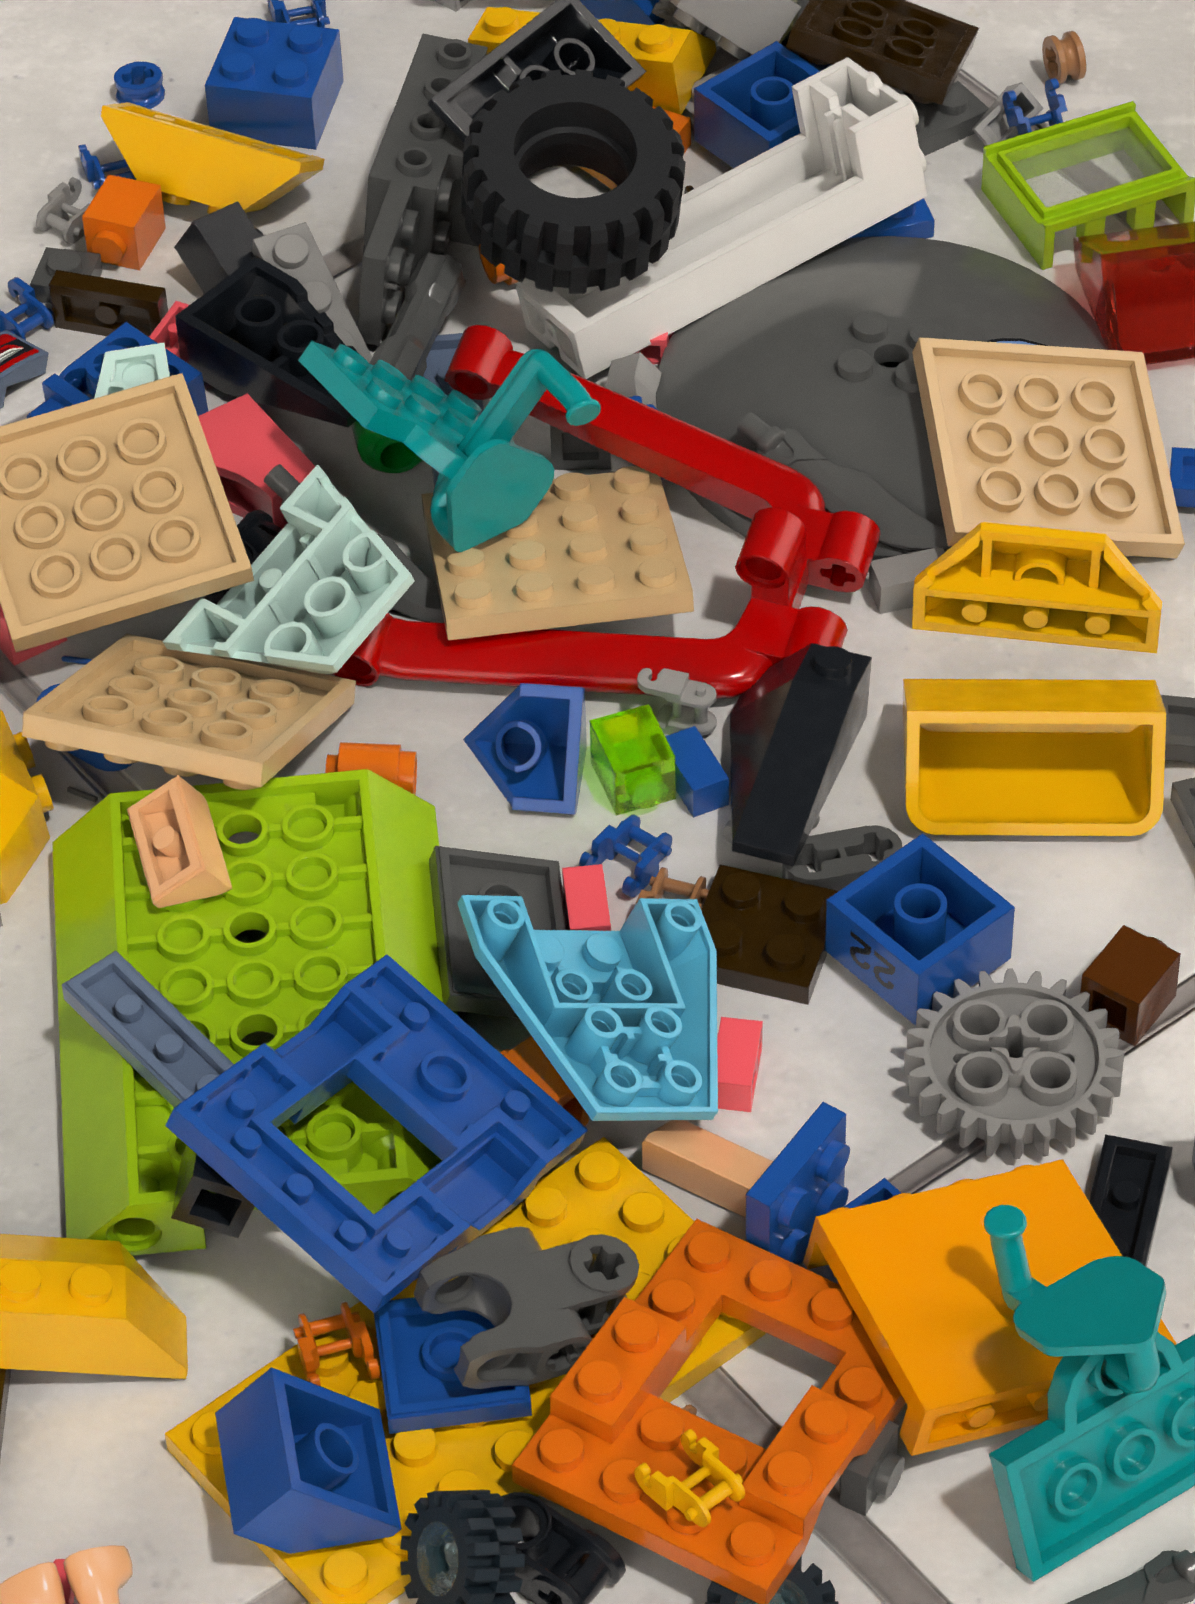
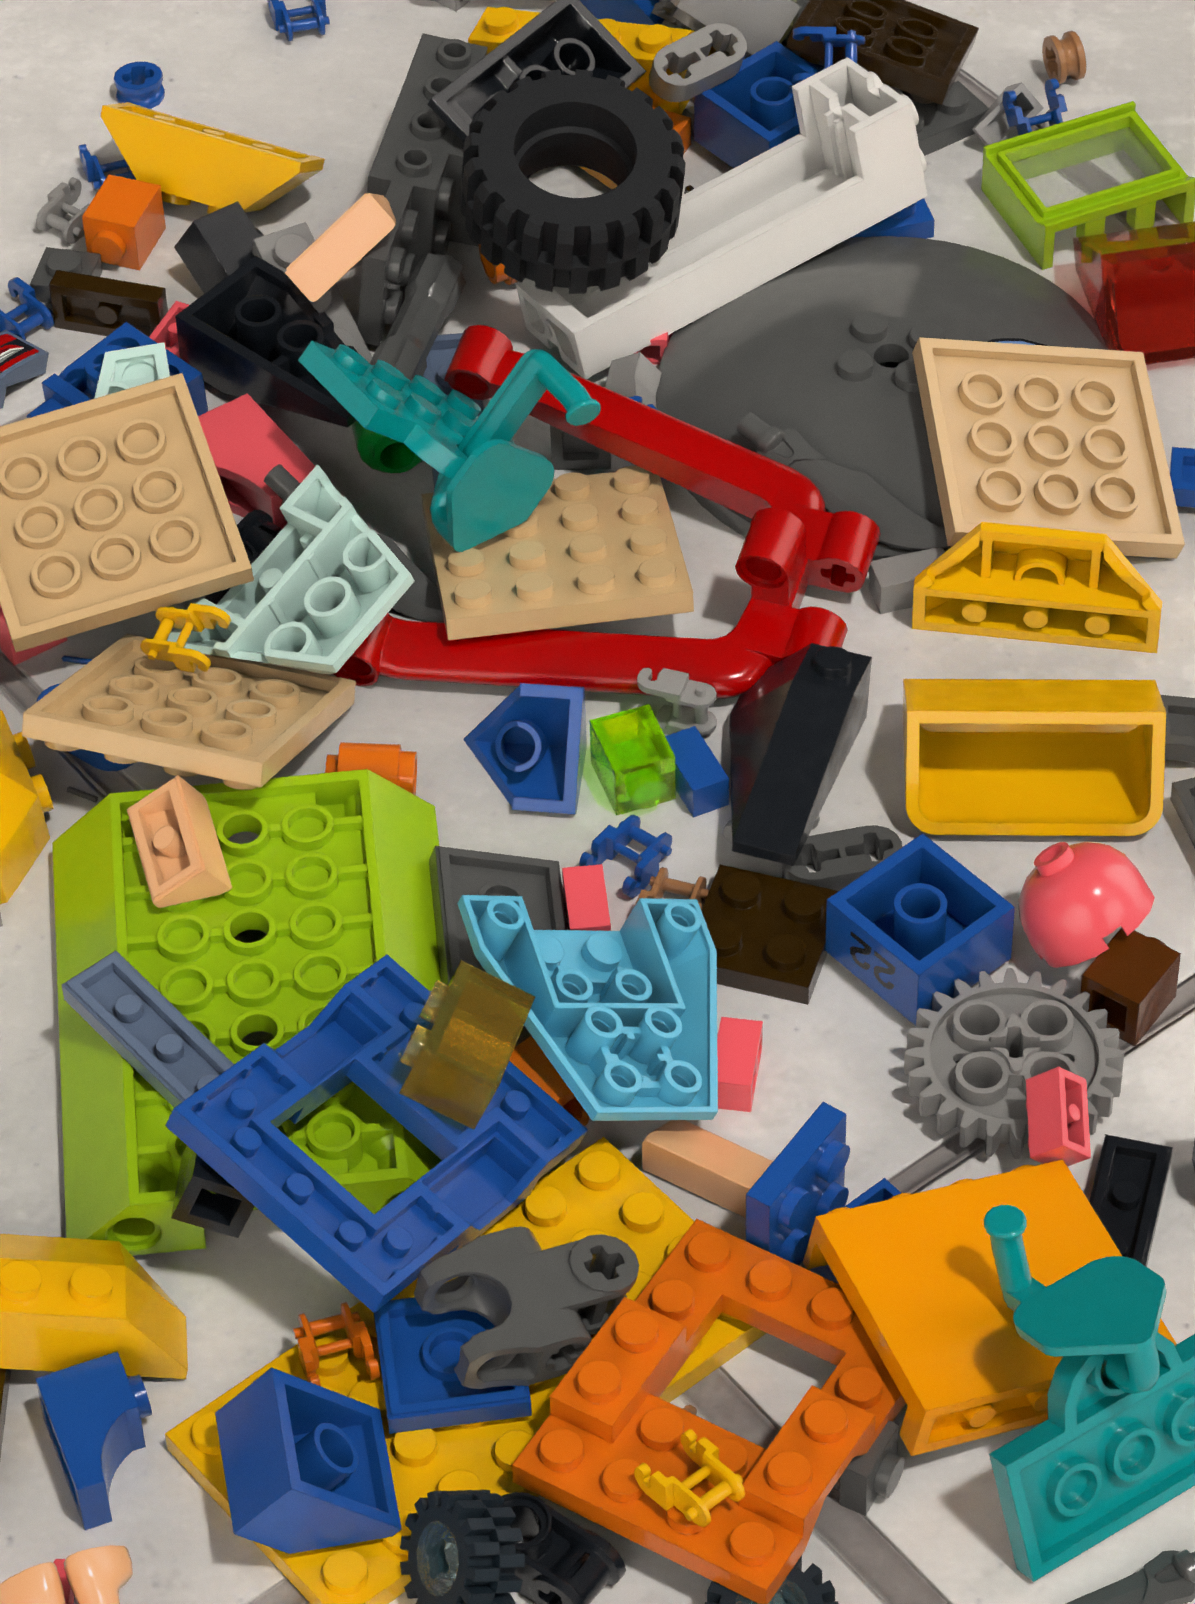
blue brick [205,17,344,150] -> none
none -> blue arch [35,1351,152,1530]
none -> yellow piece [140,603,231,673]
none -> light nougat slope [285,193,396,302]
none -> clear yellow brick [399,960,535,1129]
none -> light grey beam [649,23,747,102]
none -> blue piece [792,26,865,85]
none -> coral cylinder [1018,842,1155,968]
none -> coral piece [1026,1066,1091,1167]

